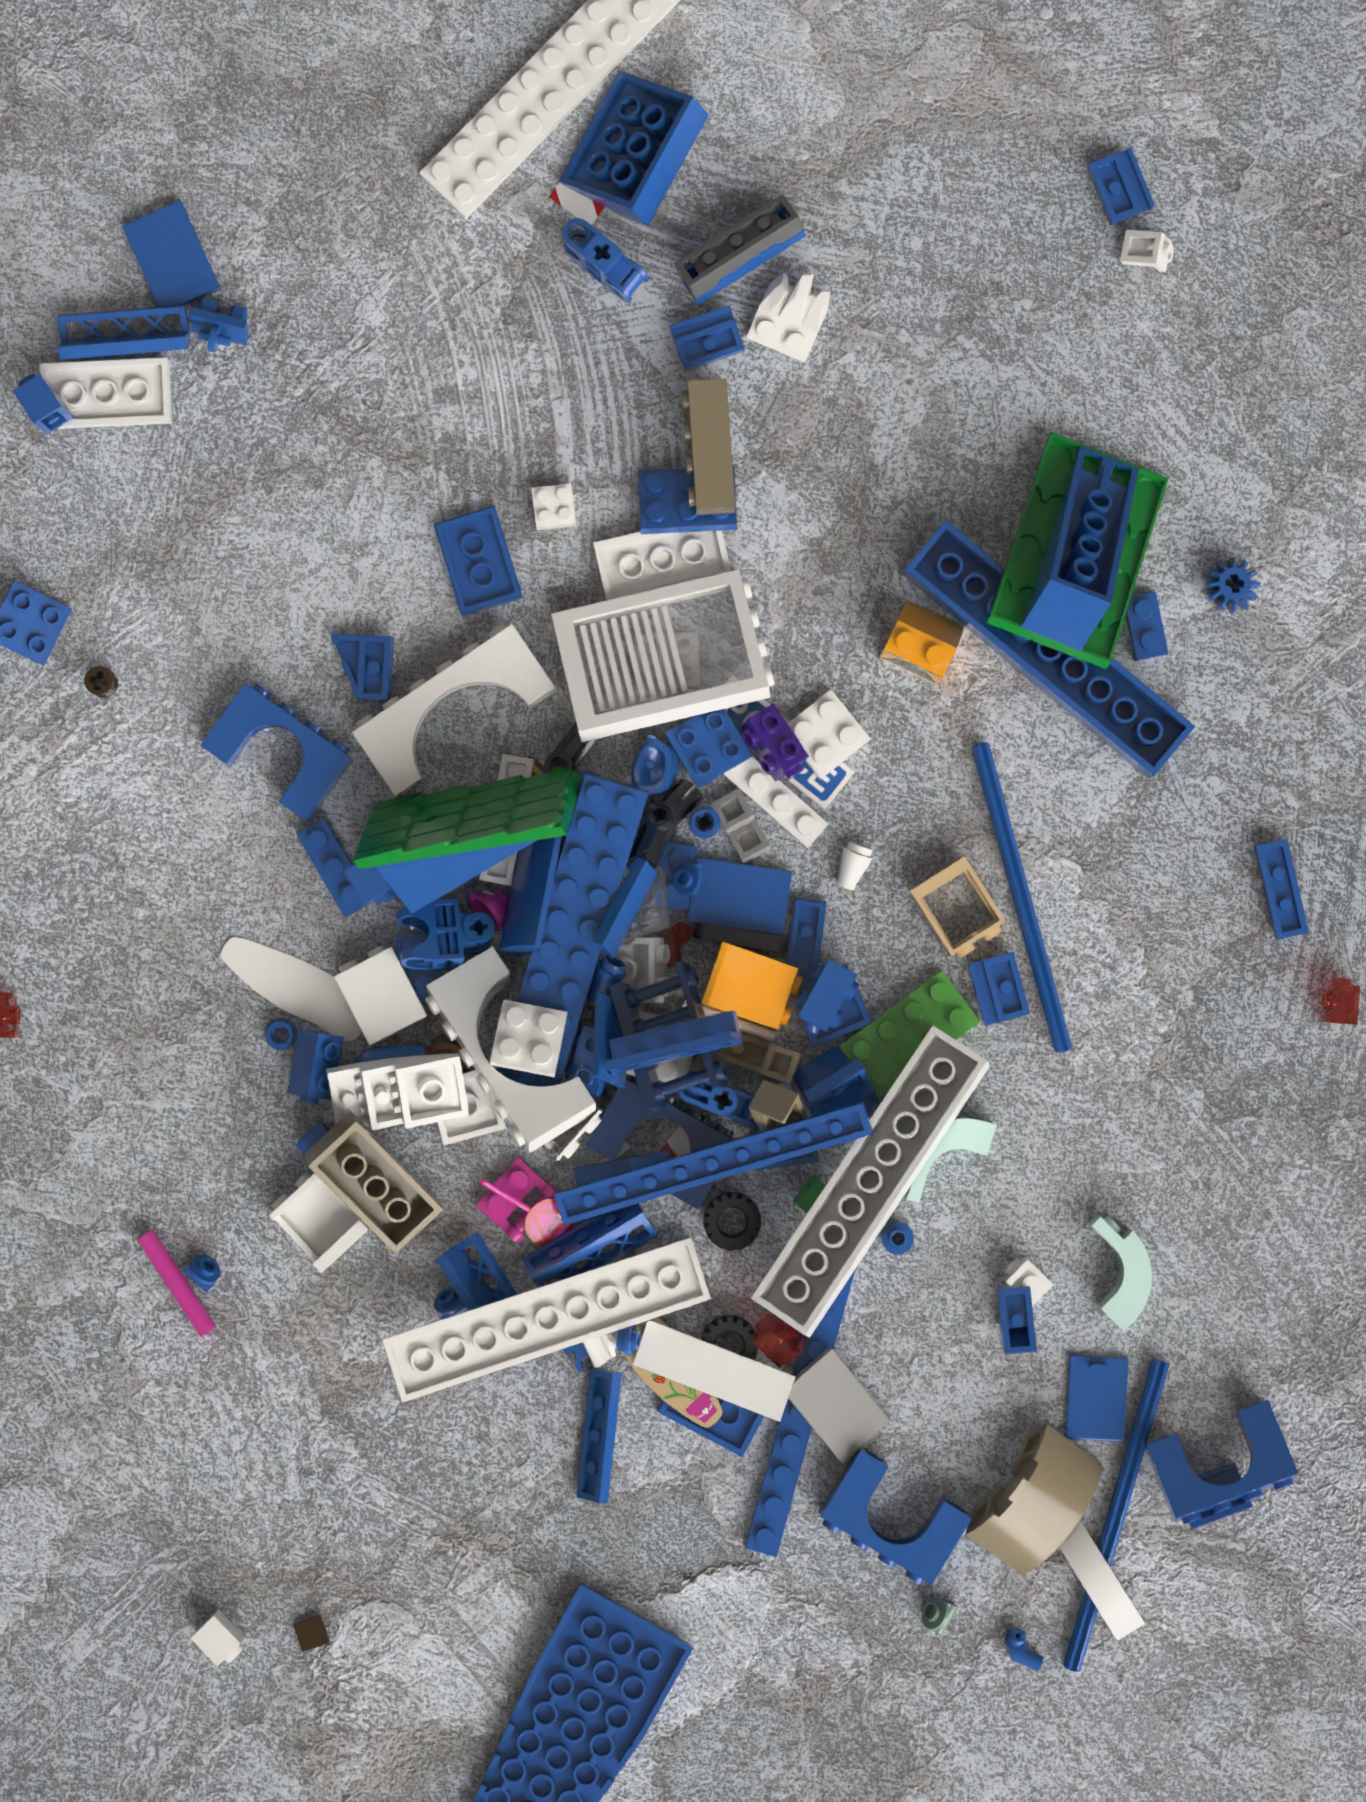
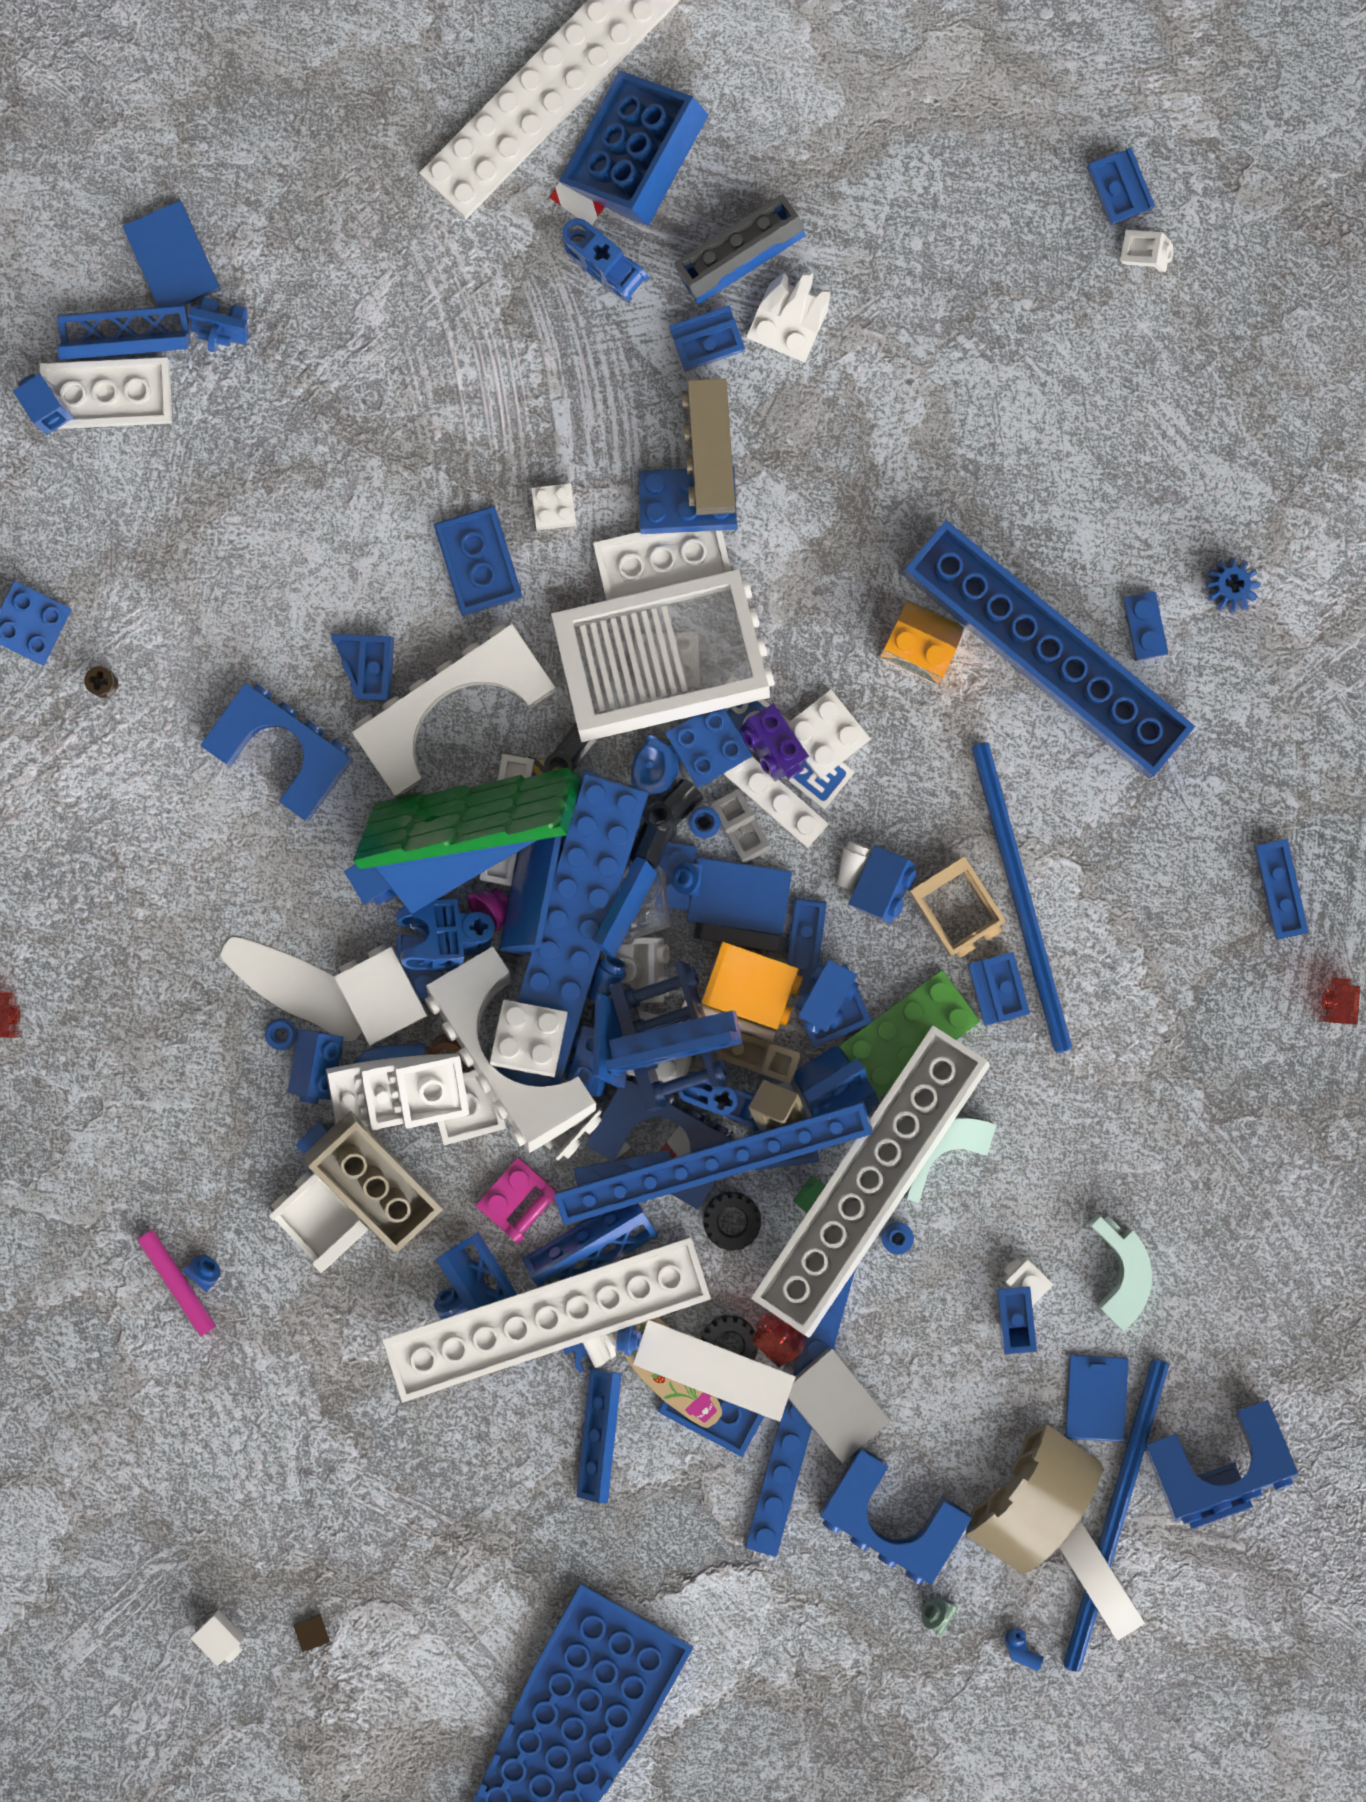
blue plate [297,819,373,918] -> none
piece [480,1179,574,1246] -> none
clear red arm [663,922,693,968] -> none
piece [987,432,1169,669] -> none
none -> blue brick [848,845,917,924]

